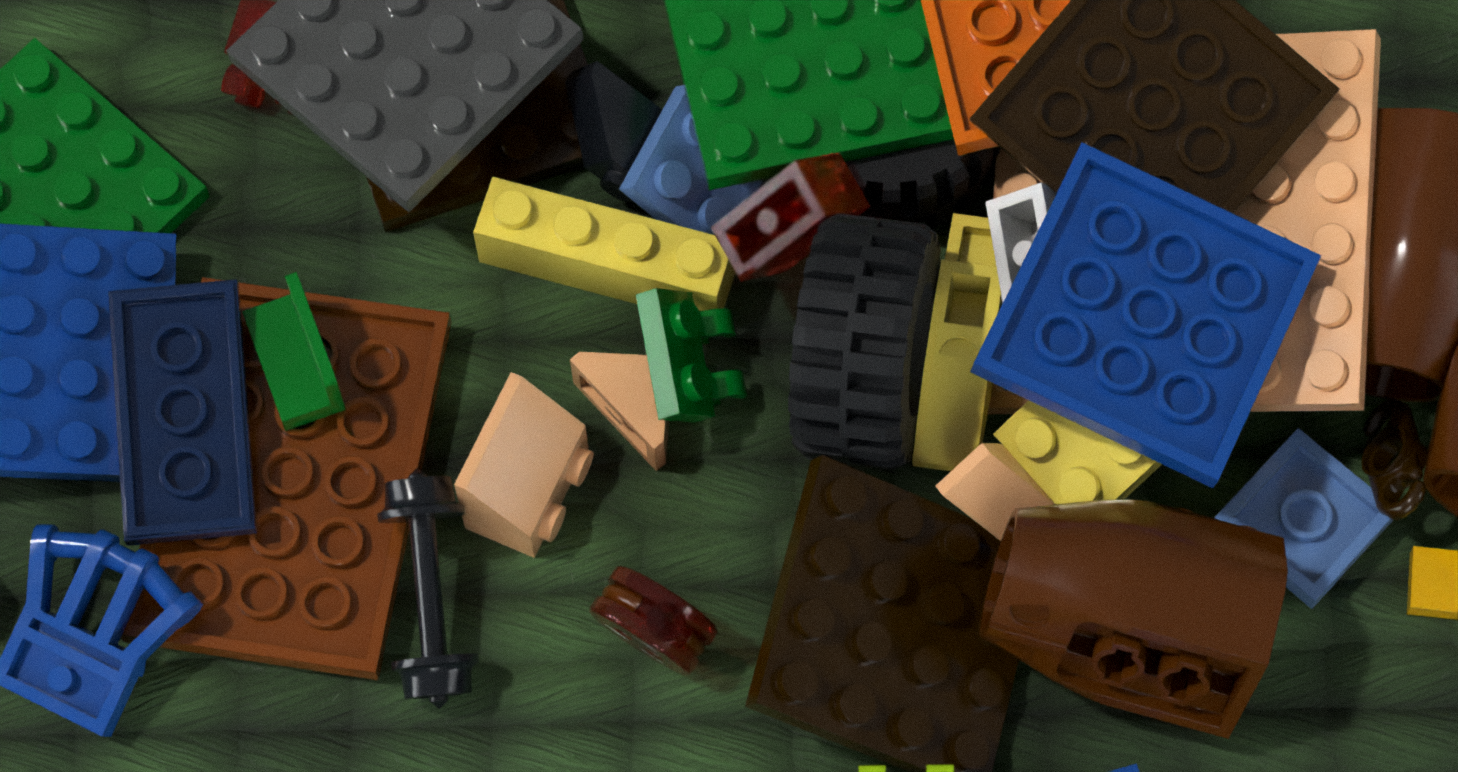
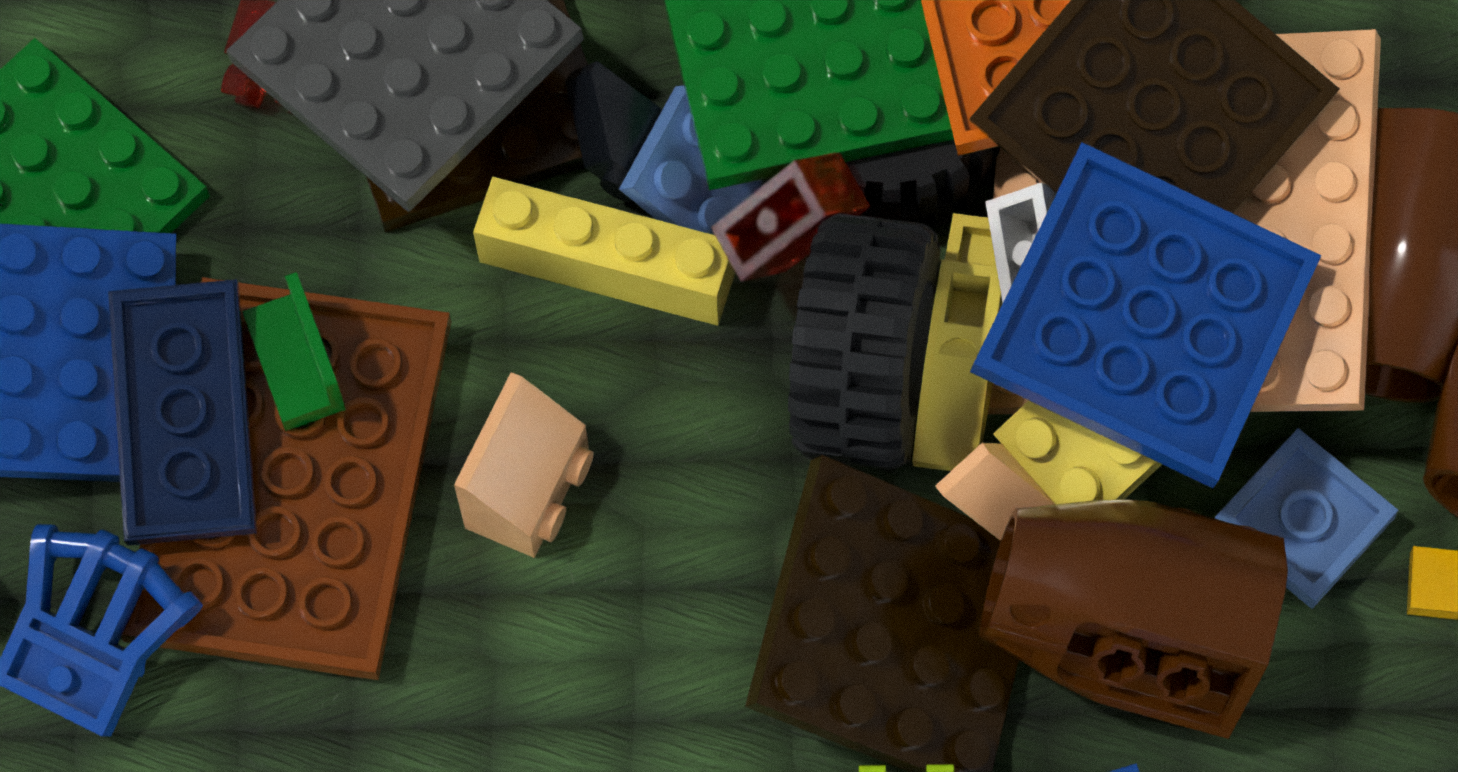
black piece [377,468,479,709] -> none
light nougat slope [570,352,669,471] -> none
clear red head [589,566,718,675] -> none
green plate [636,288,748,423] -> none
dark brown piece [1361,399,1428,520] -> none

